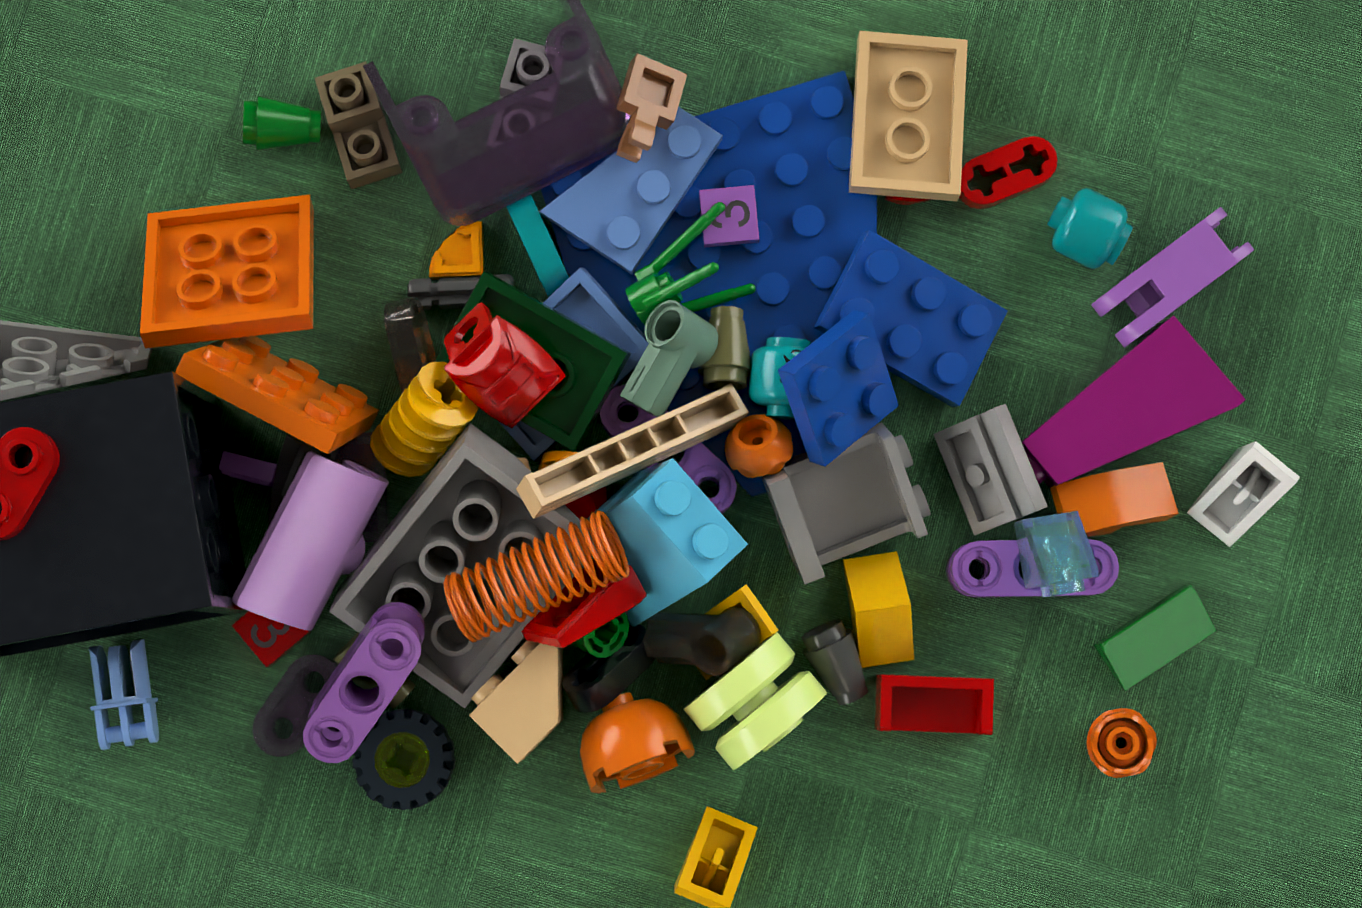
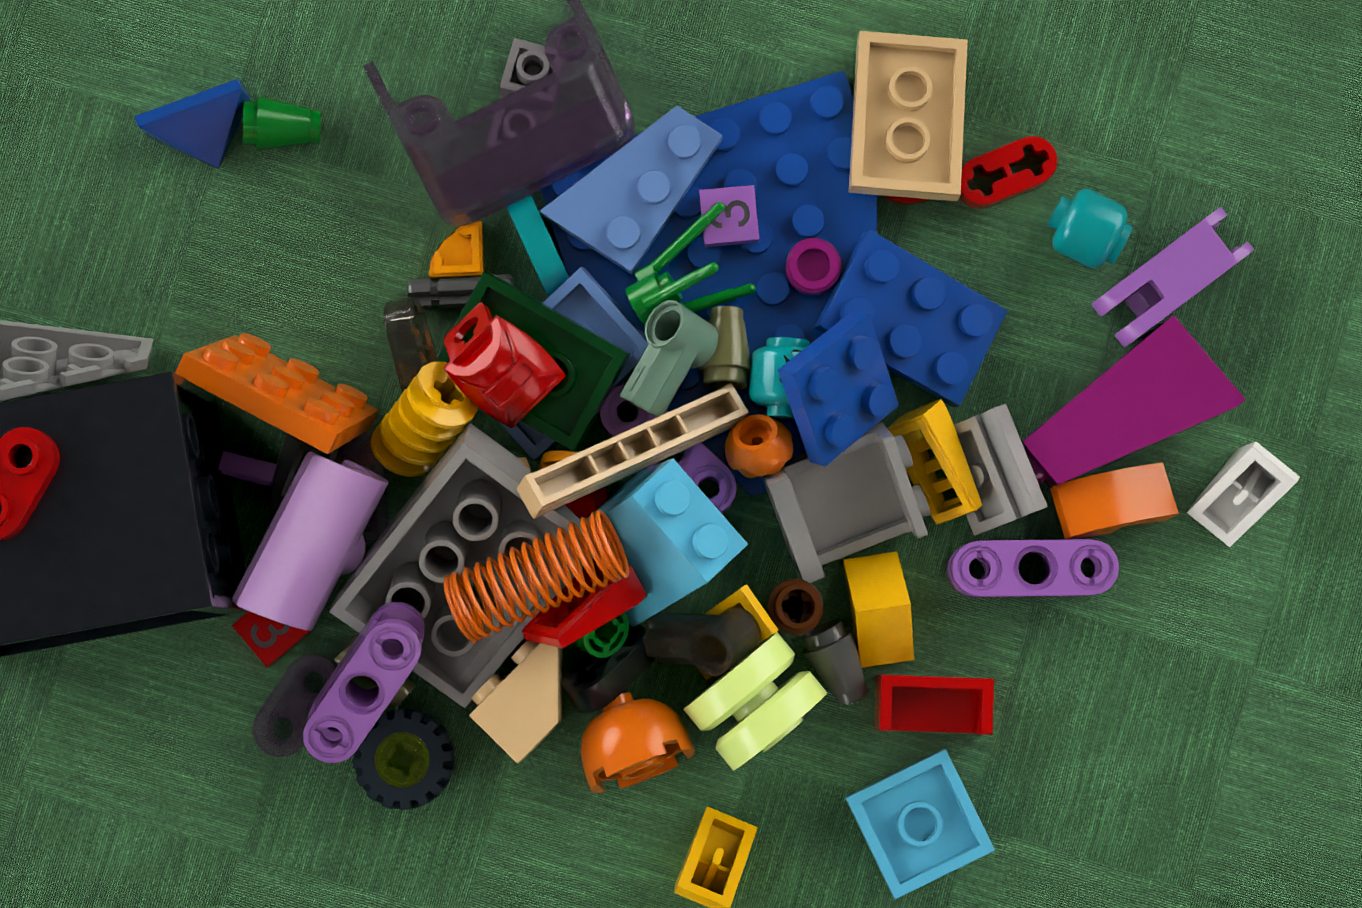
light blue arm [89,639,159,750] -> none
orange plate [140,194,314,349] -> none
dark tan slope [314,61,403,189] -> none
medium nougat plate [616,53,687,163] -> none
clear light blue slope [1014,511,1099,598] -> none
orange plate [1086,708,1157,778] -> none
green slope [1094,584,1216,691] -> none
none -> blue slope [134,79,251,169]
none -> reddish brown cone [768,579,823,635]
none -> magenta tile [785,238,841,295]
none -> medium azure plate [845,748,995,899]
none -> yellow slope [887,399,982,525]

